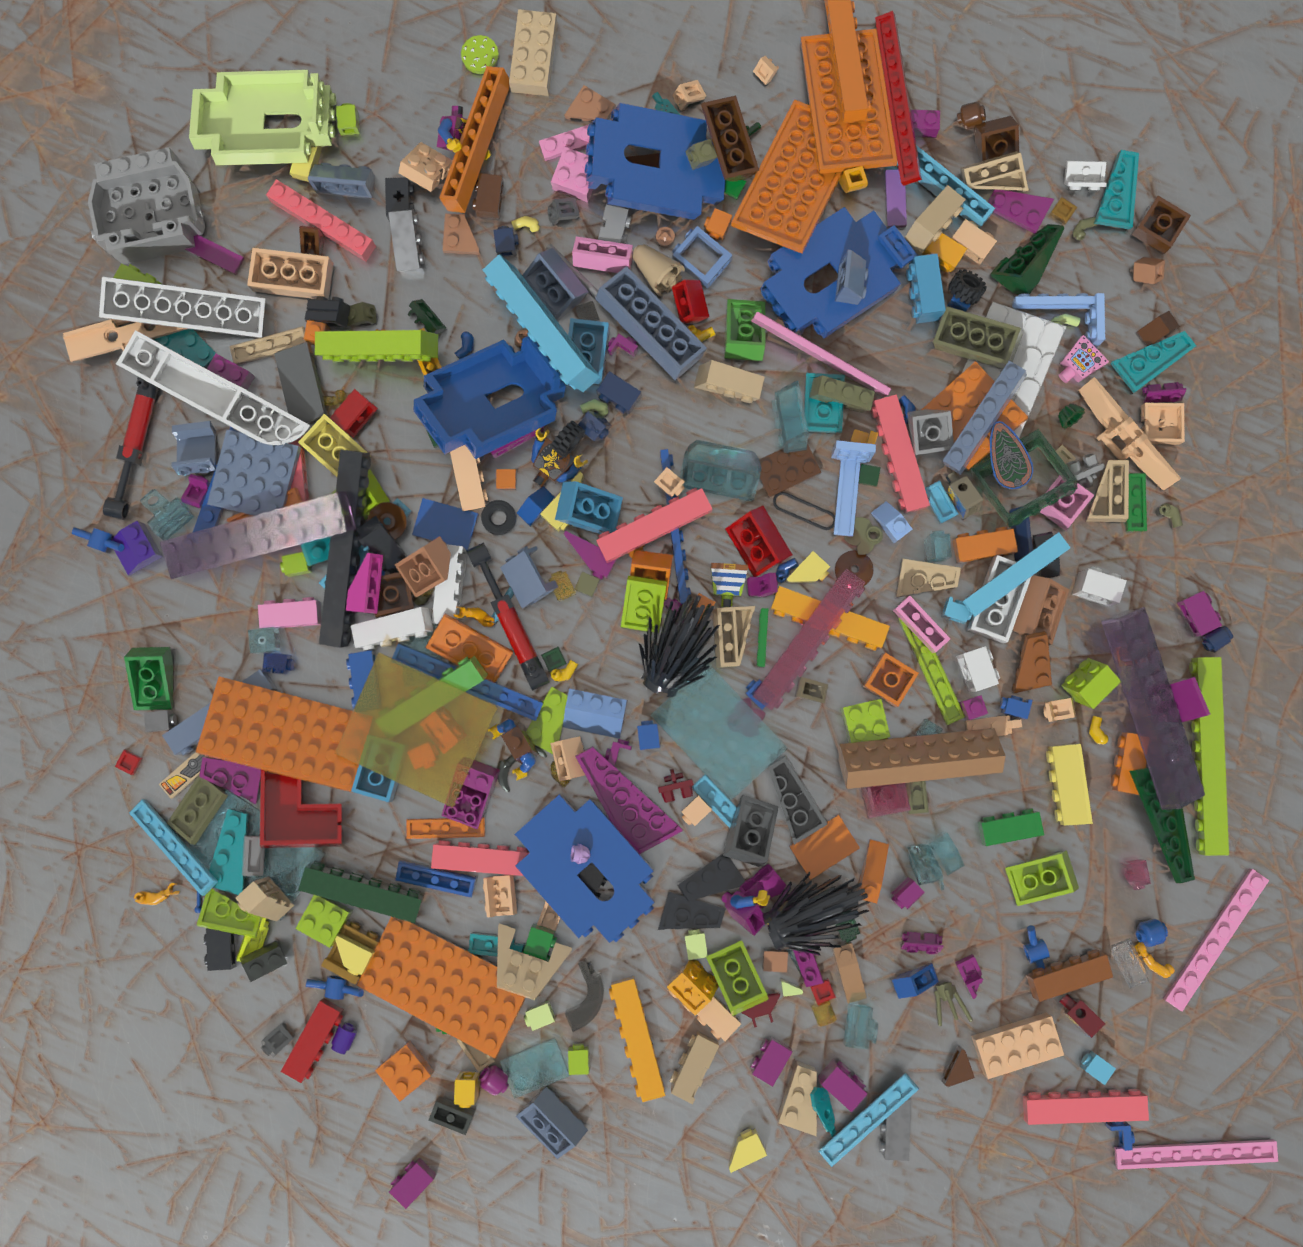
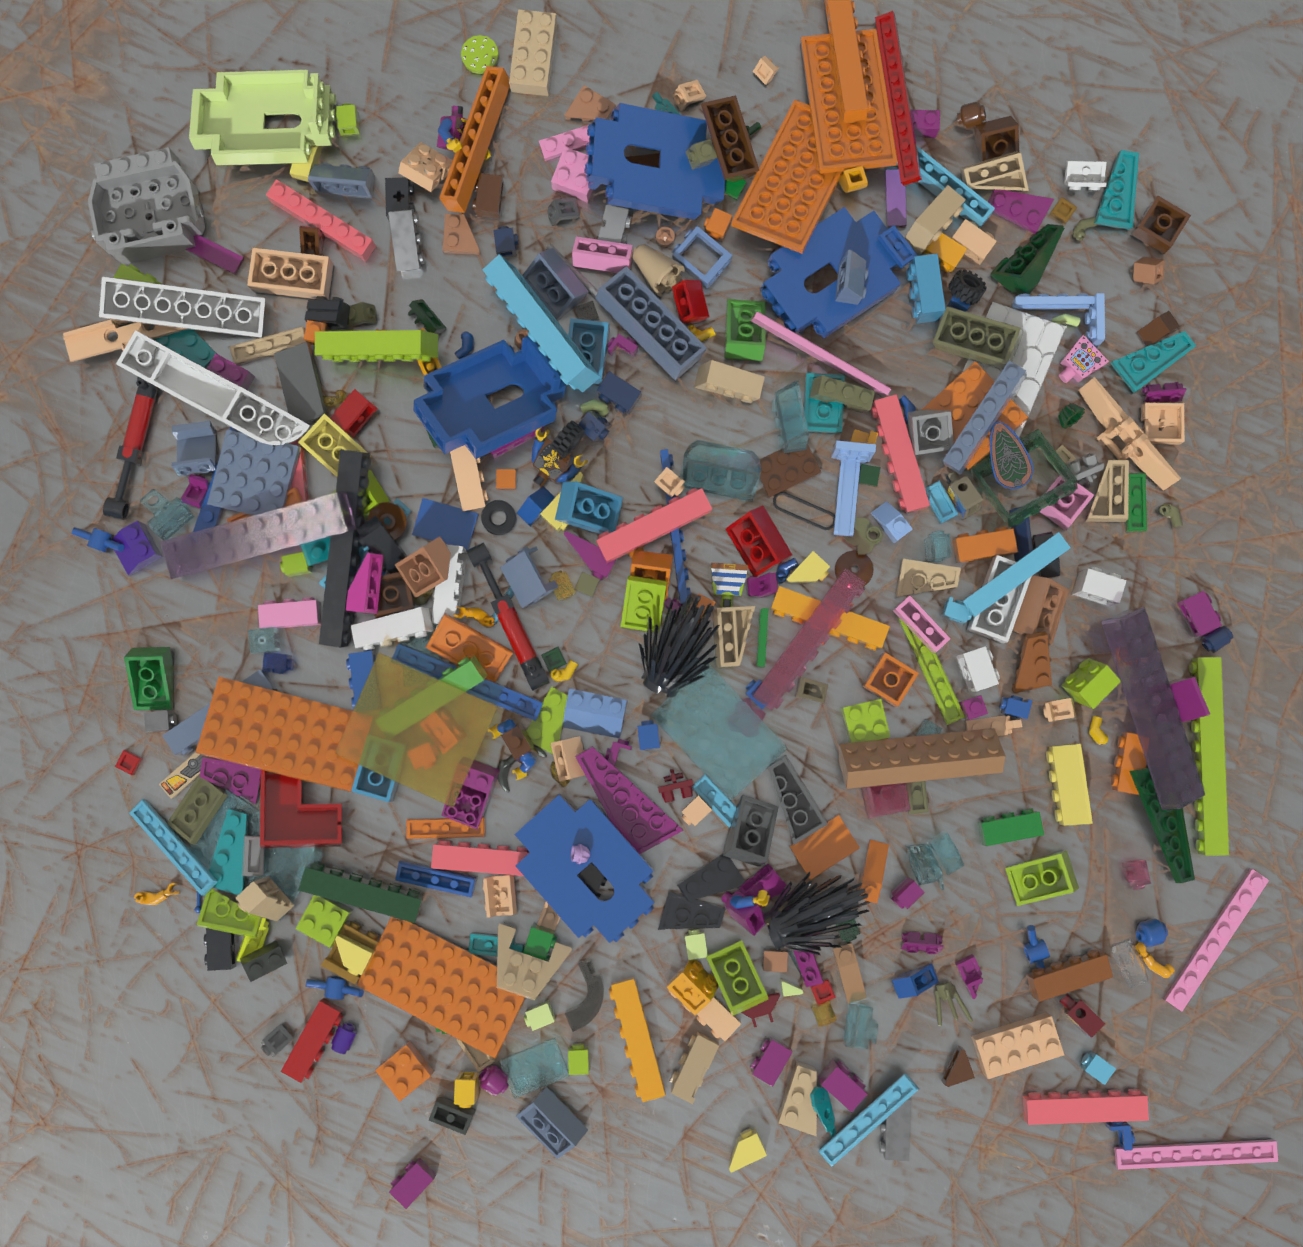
light yellow arm [511,216,540,232] -> none

